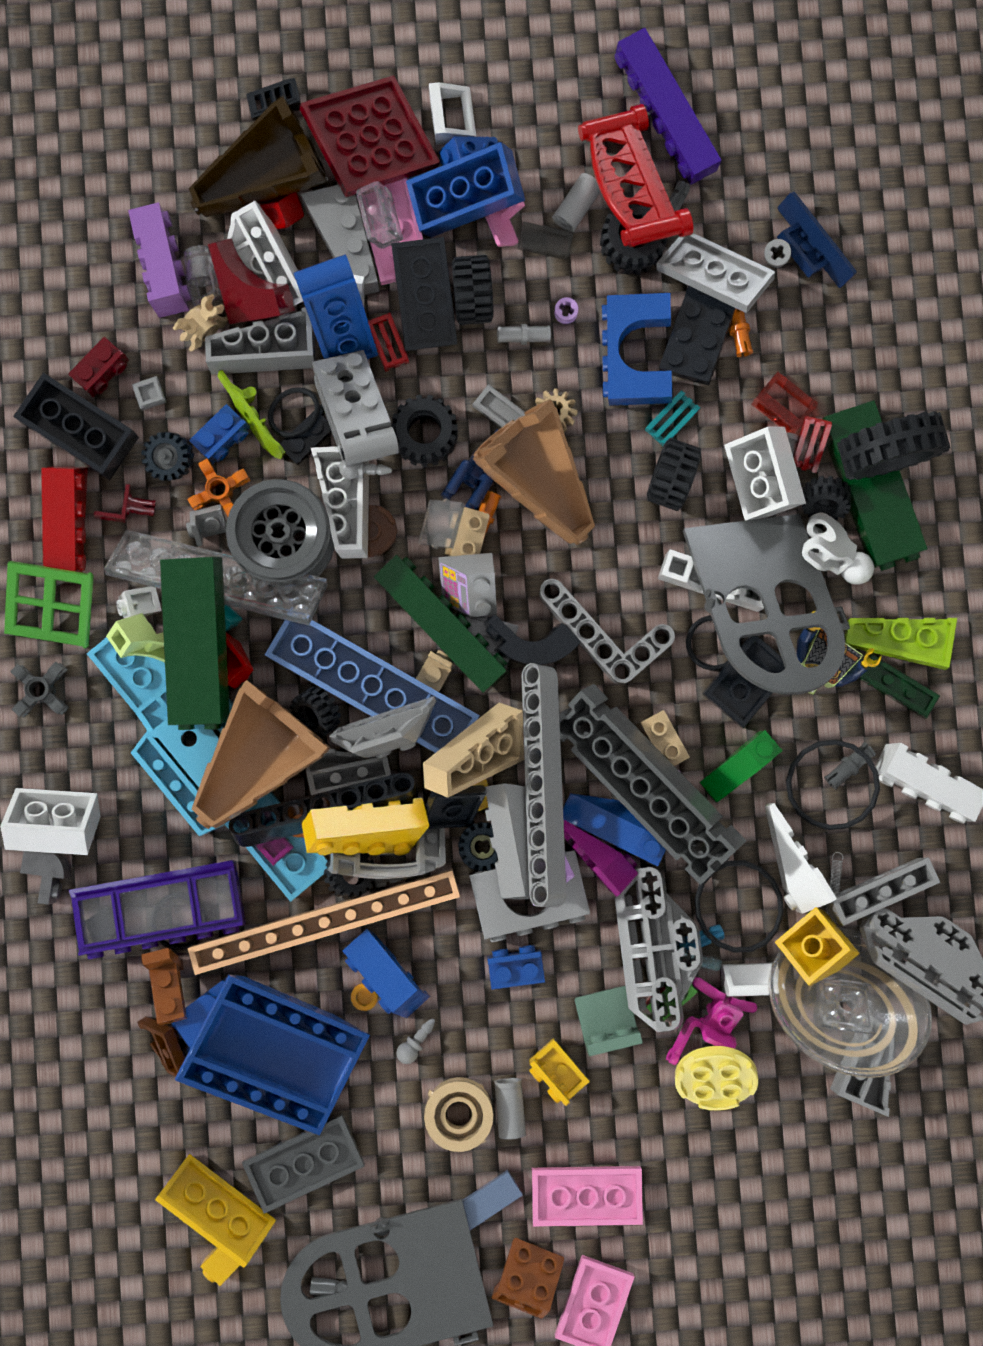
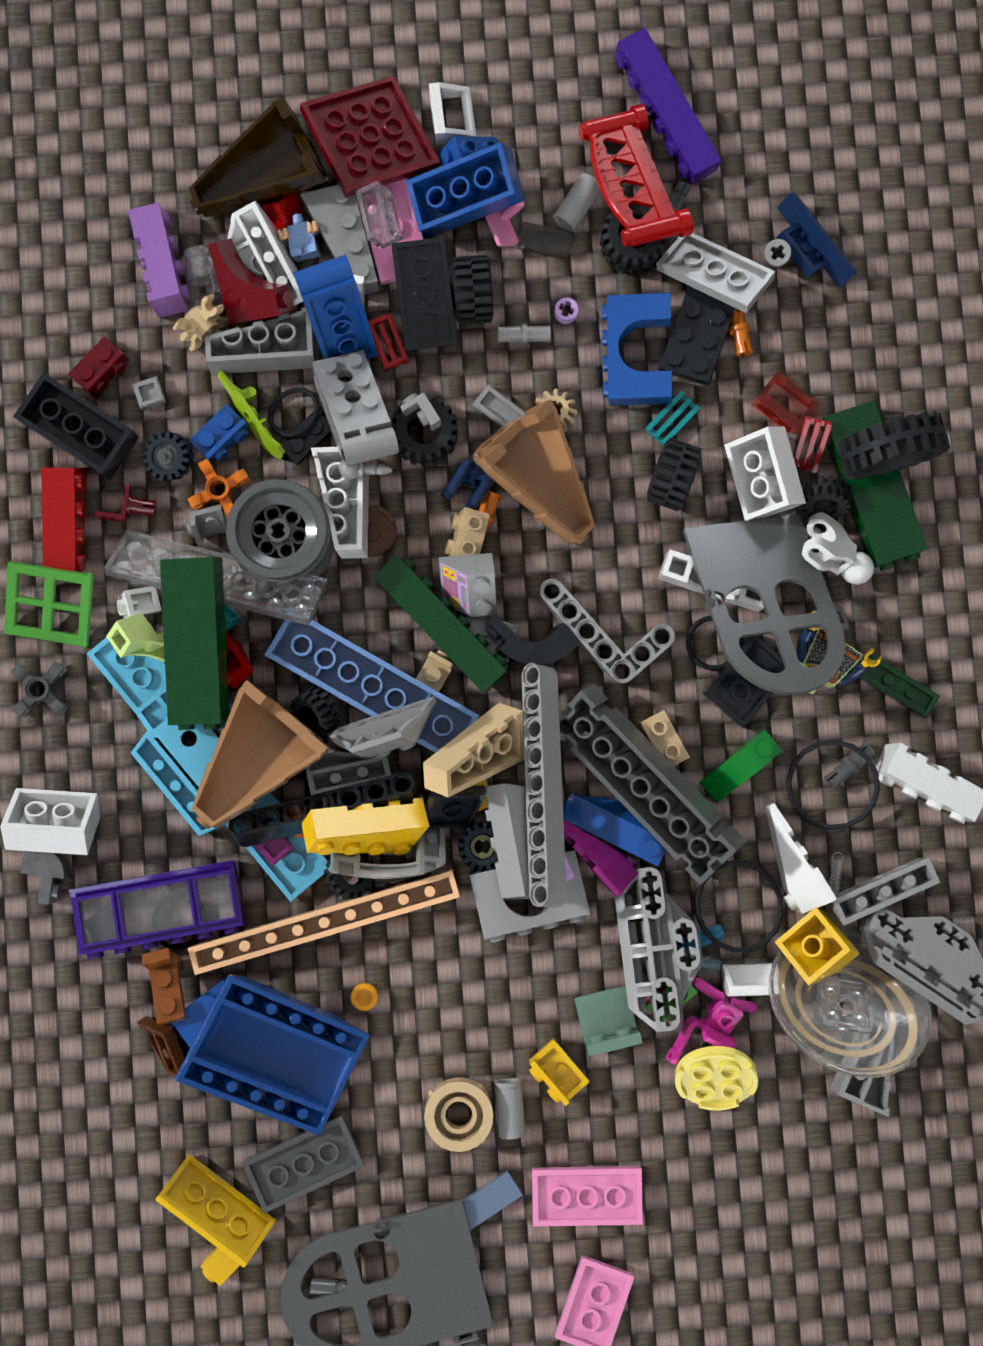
black slope [246,78,301,121] -> none
blue wedge [343,929,431,1018] -> none
light grey bar [396,1019,435,1064] -> none
clear piece [418,498,465,549] -> none
blue bracket [487,945,545,990] -> none
dark orange bracket [491,1238,564,1319] -> none
lime wing [844,618,957,670] -> none
none -> light blue piece [277,214,321,262]
none -> light grey bracket [401,392,441,431]

